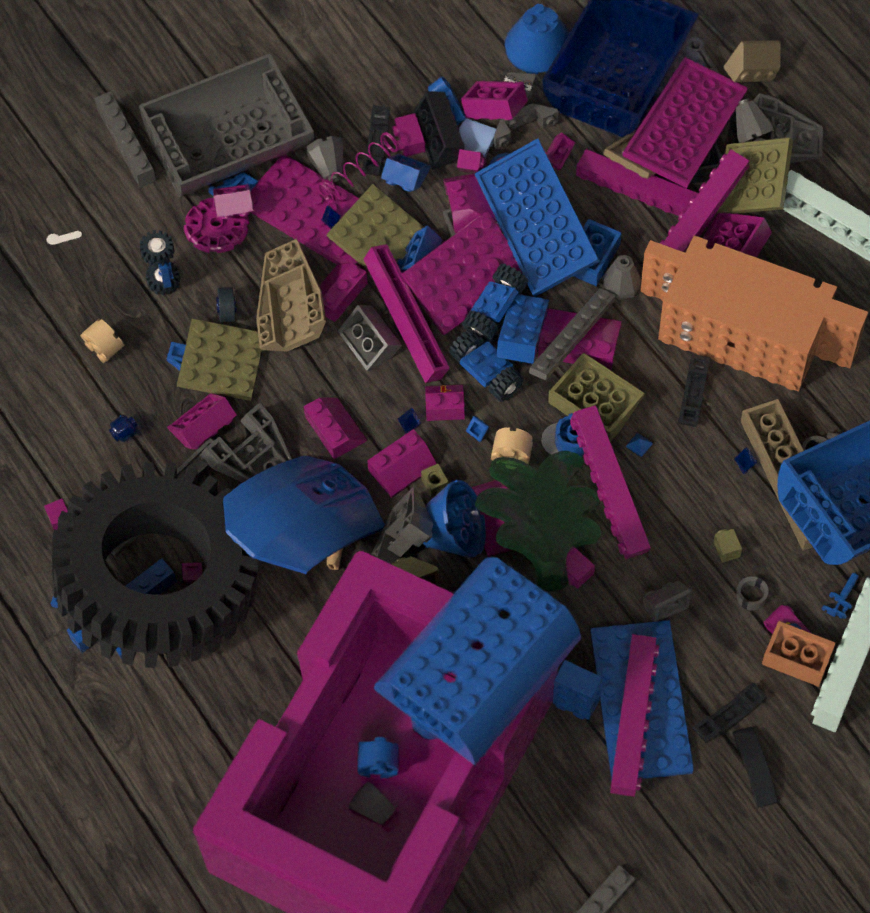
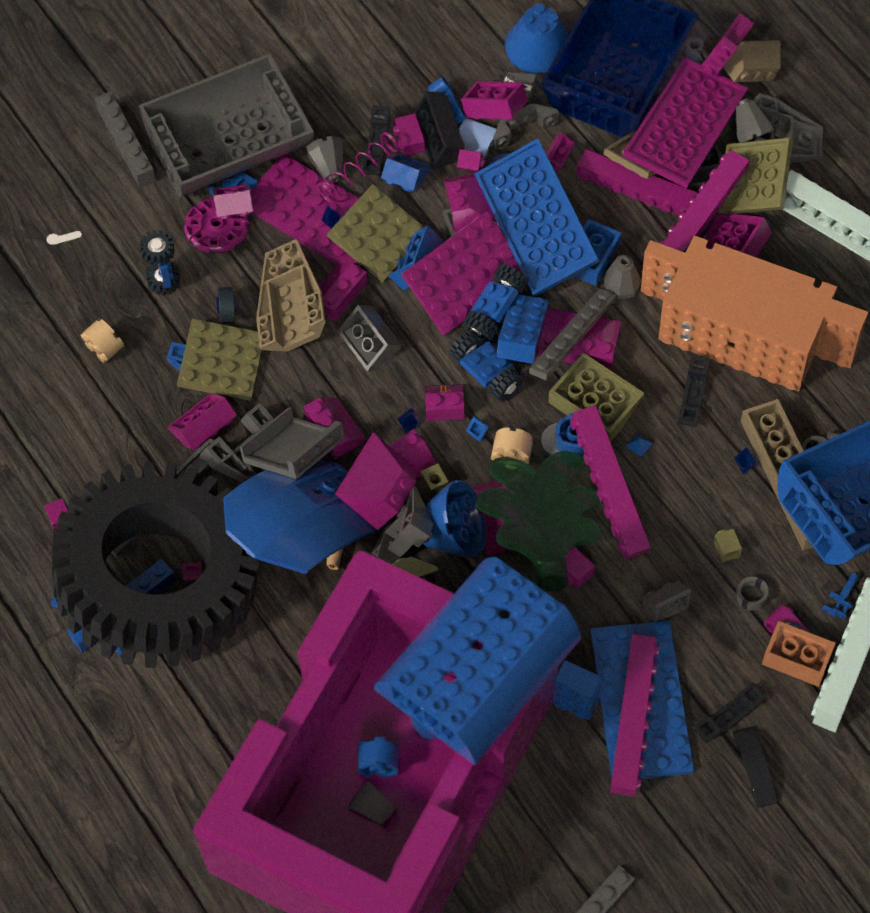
clear blue head [109,414,138,443] -> none
magenta brick [363,244,450,383] -> none
none -> dark grey panel [240,407,345,479]
none -> magenta slope [335,433,416,530]
none -> magenta arch [700,13,754,77]

